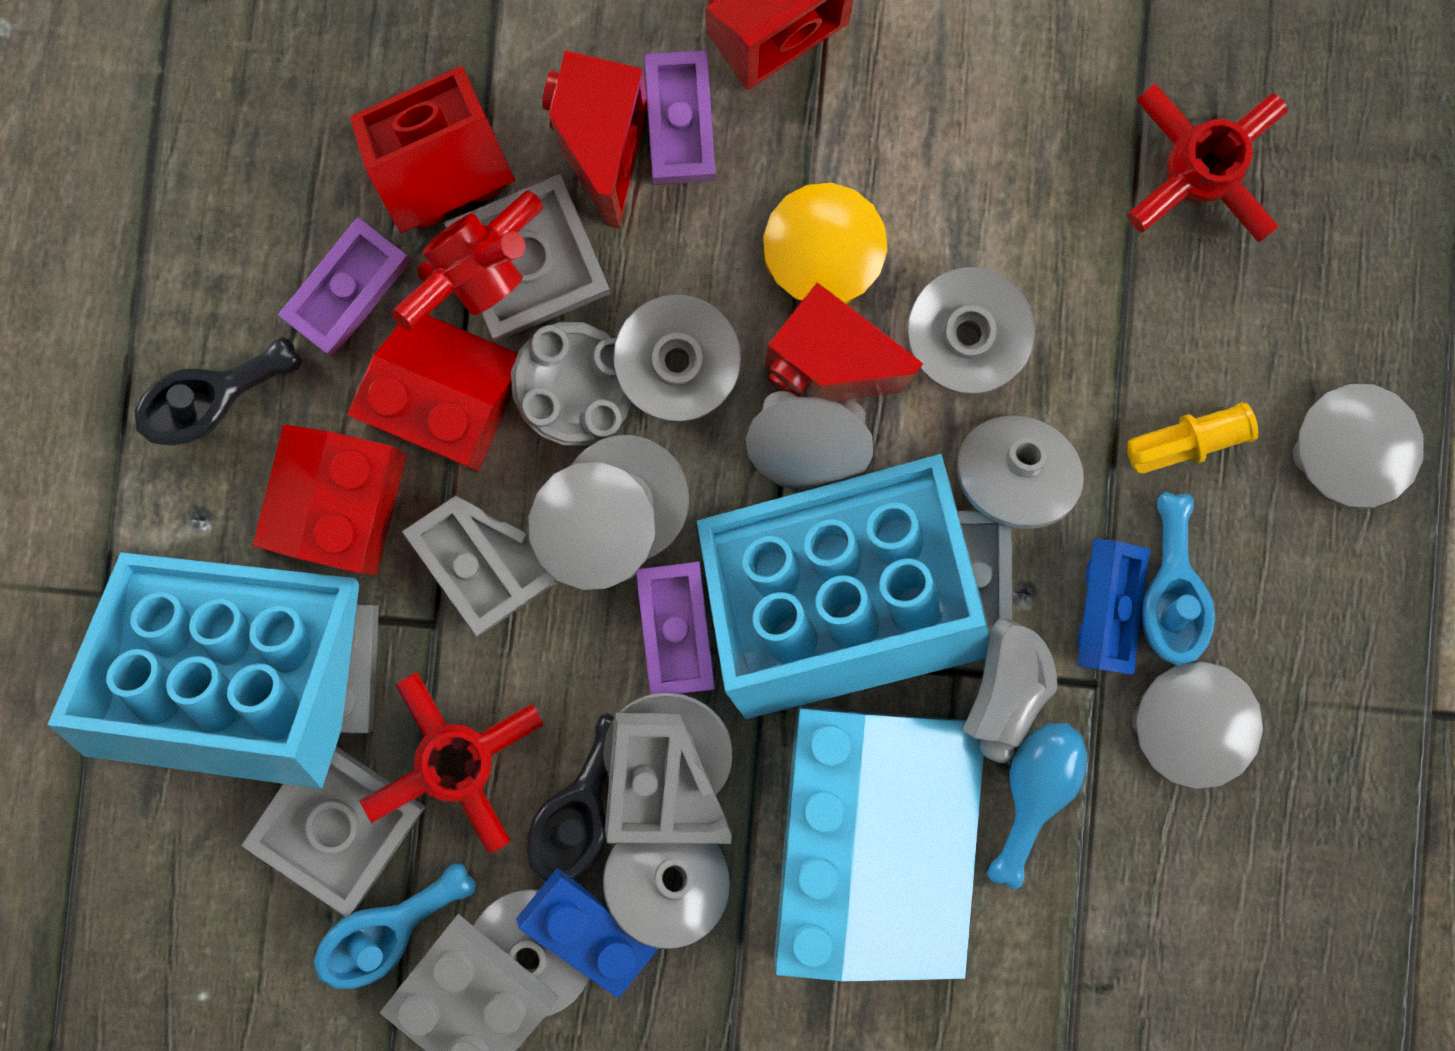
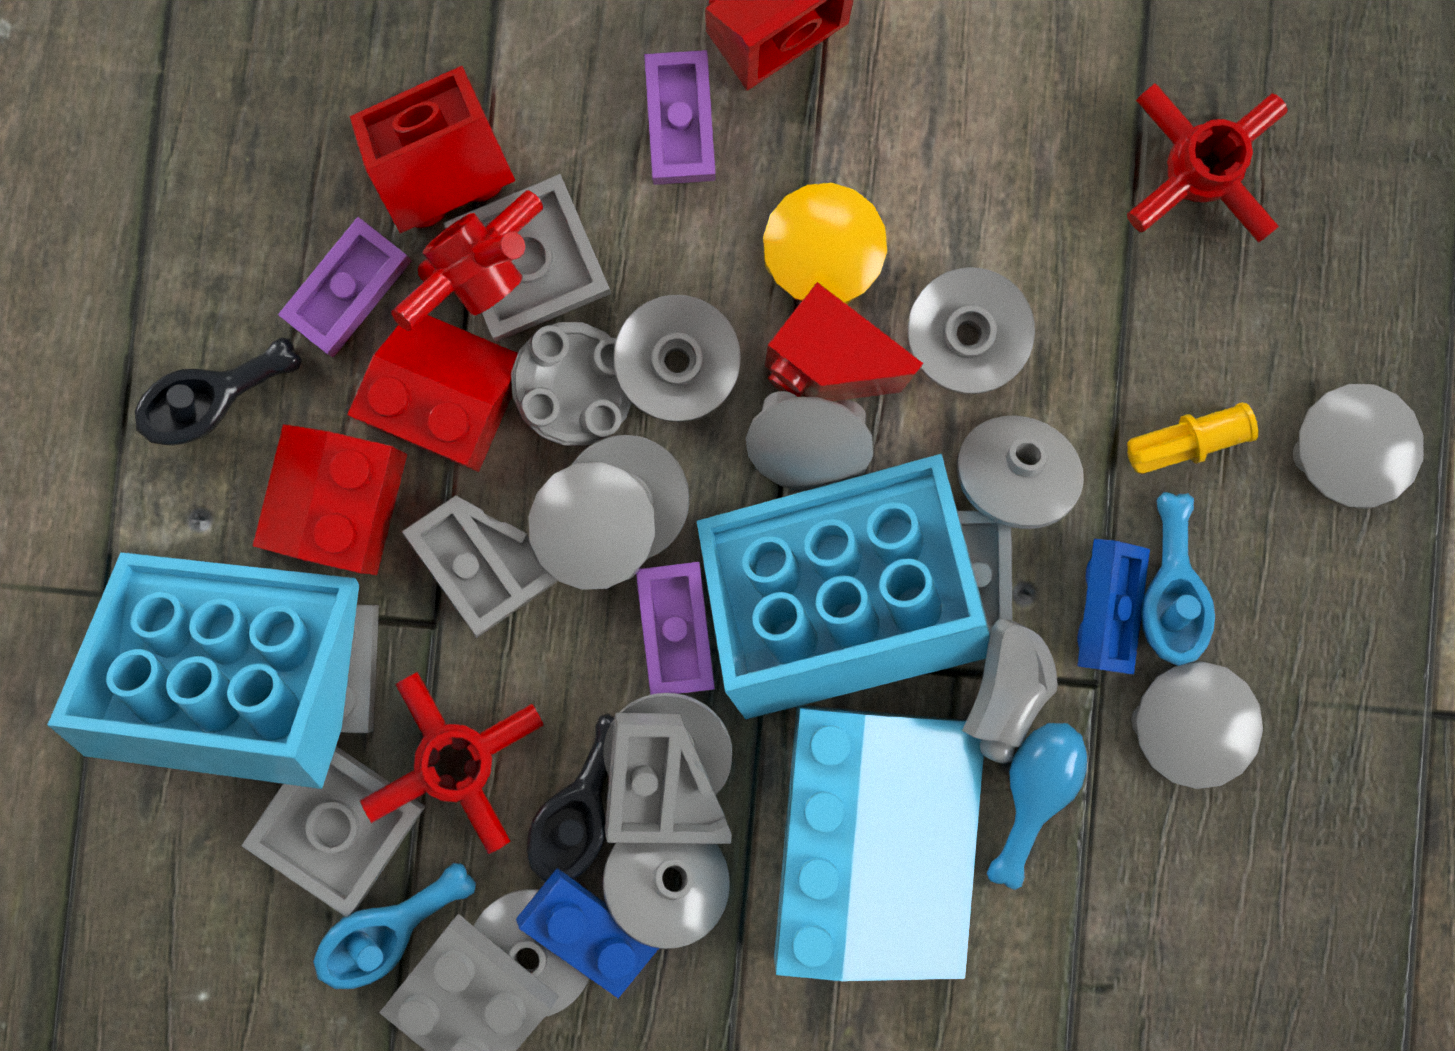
red slope [542,50,648,228] -> none

